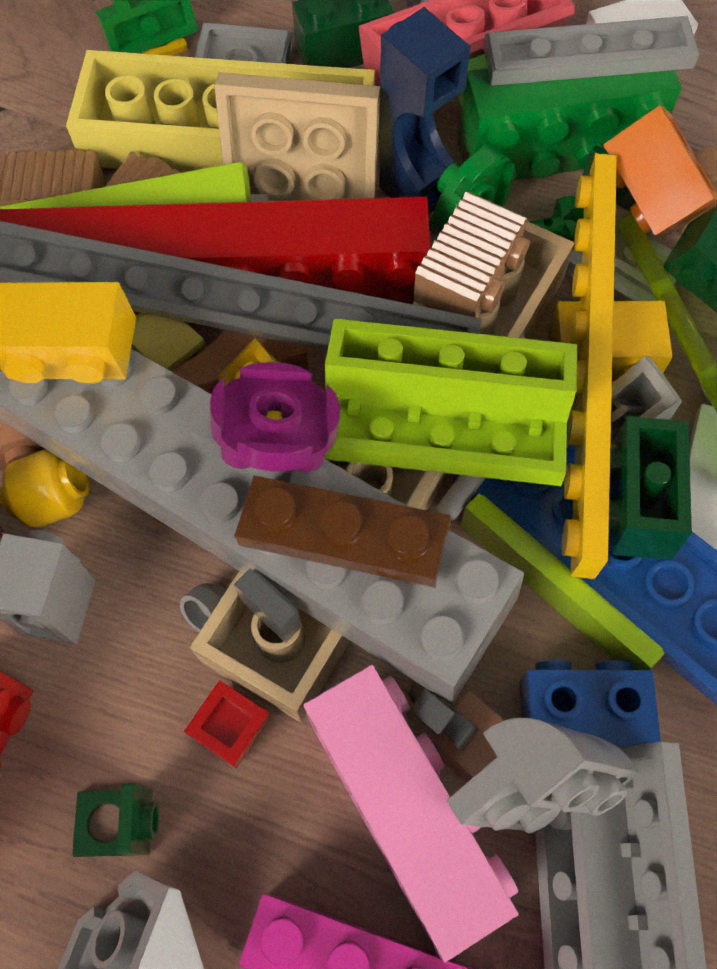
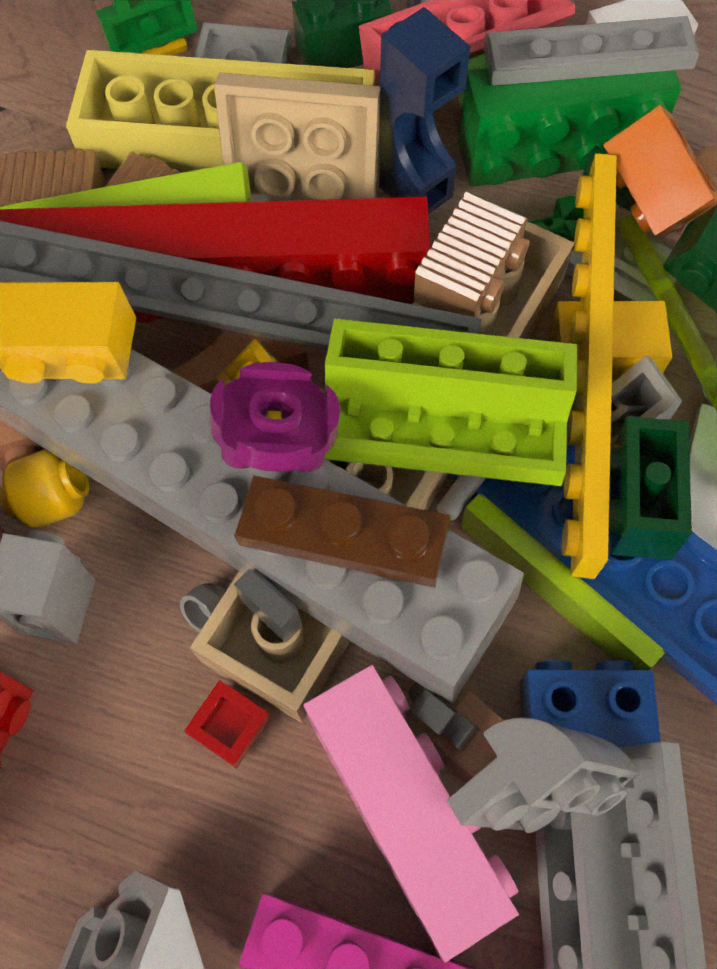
dark green bracket [72,783,159,857] -> none
light yellow brick [131,313,206,371] -> none
green plate [429,144,516,237] -> none

